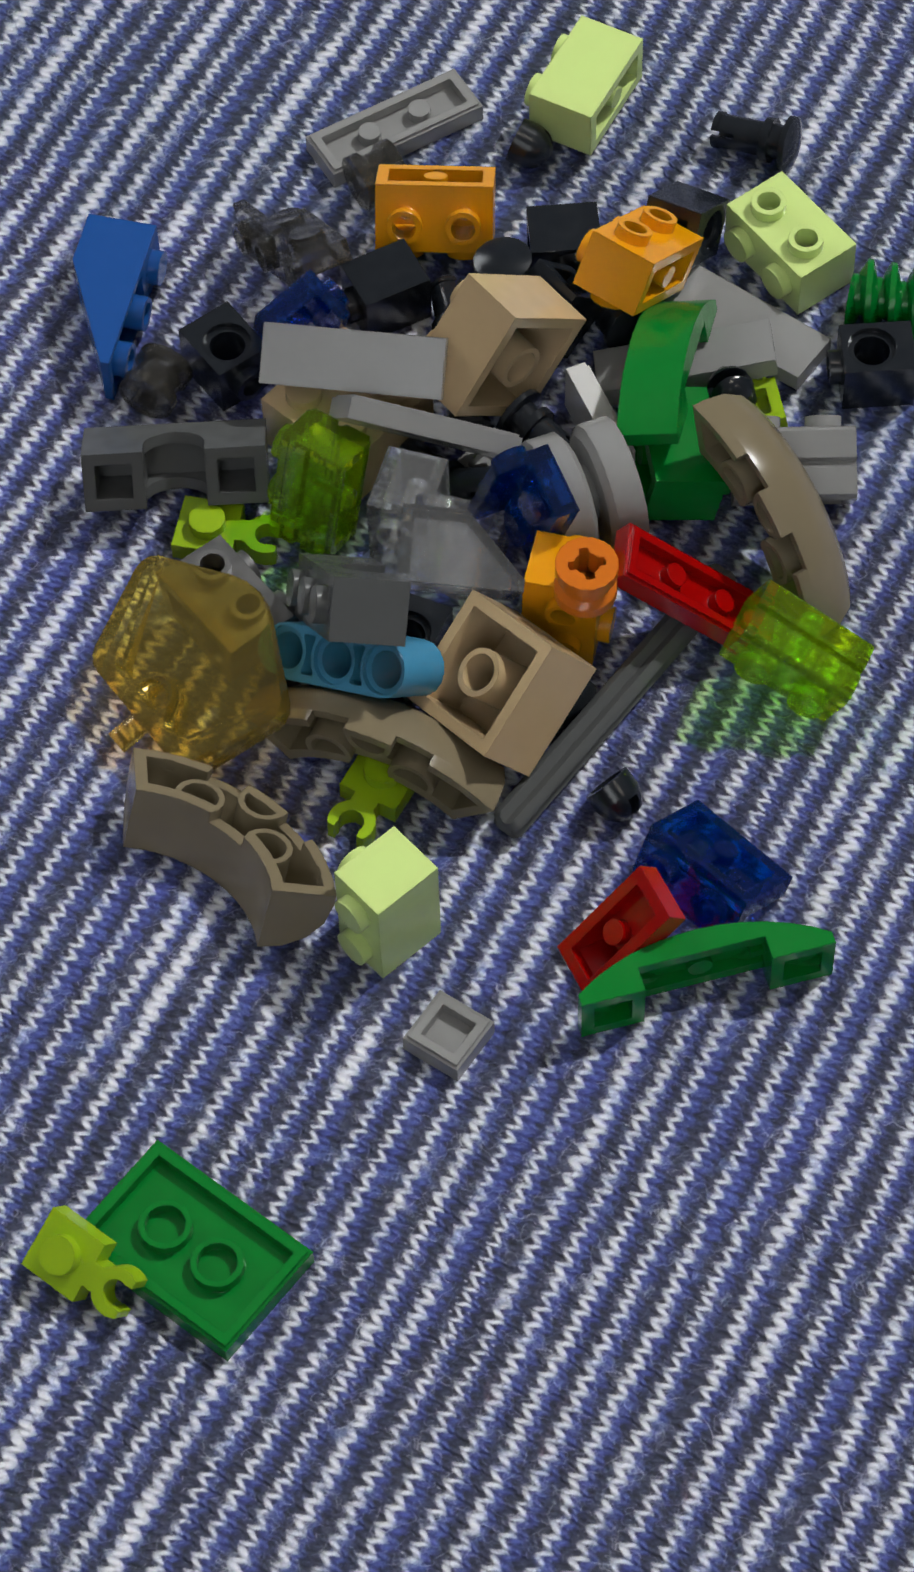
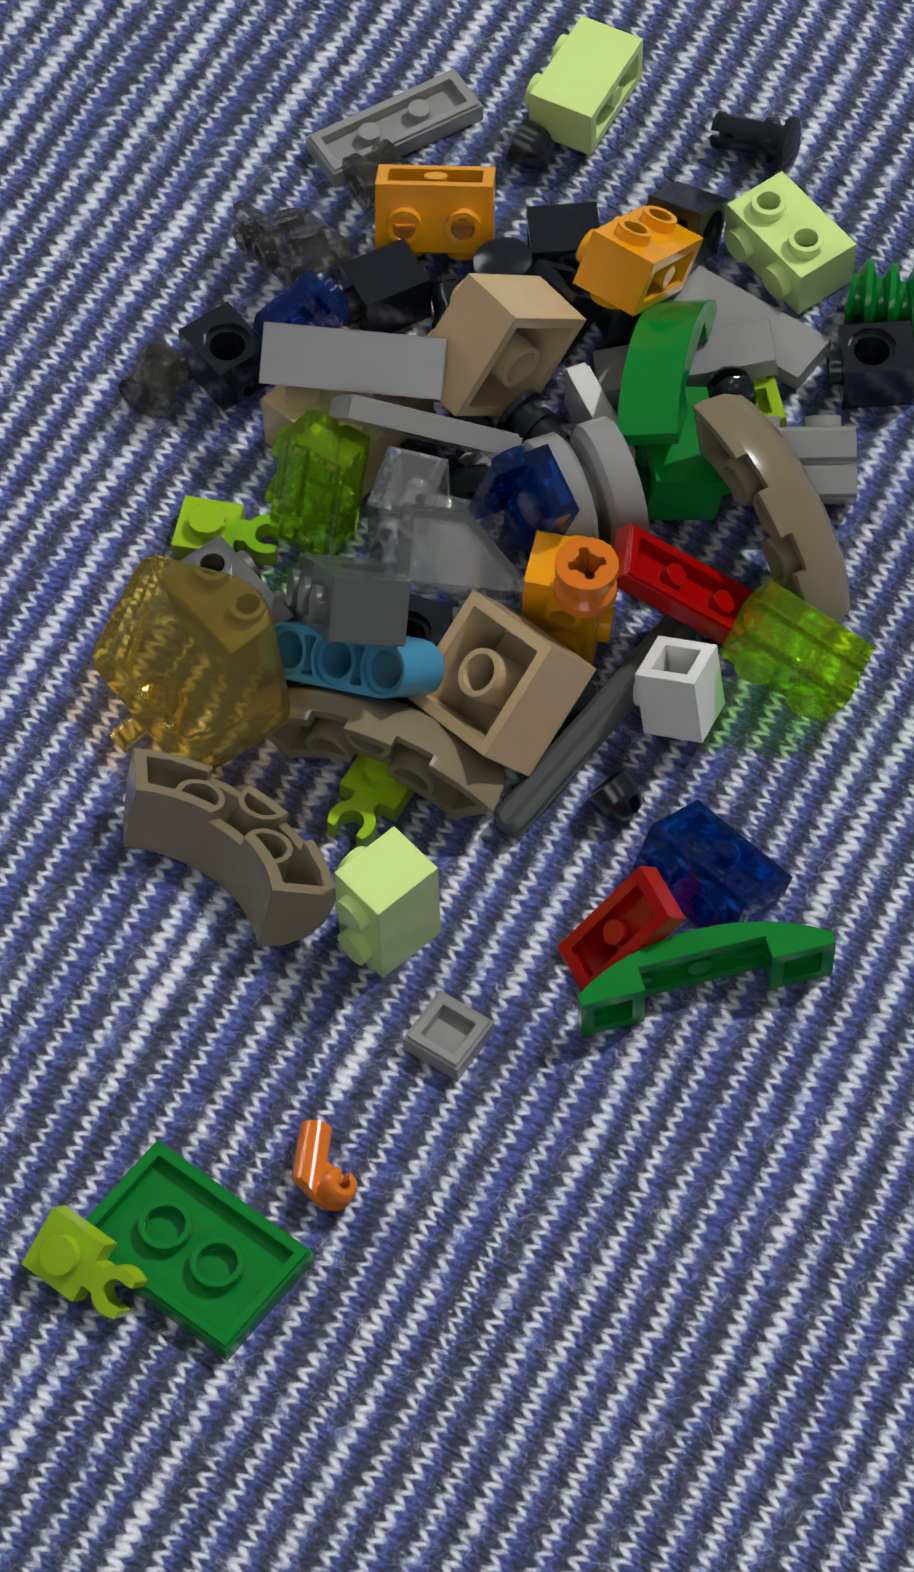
blue slope [73,214,168,400] -> none
dark grey arch [80,418,270,512] -> none
none -> orange arm [292,1120,357,1211]
none -> white brick [633,636,725,743]

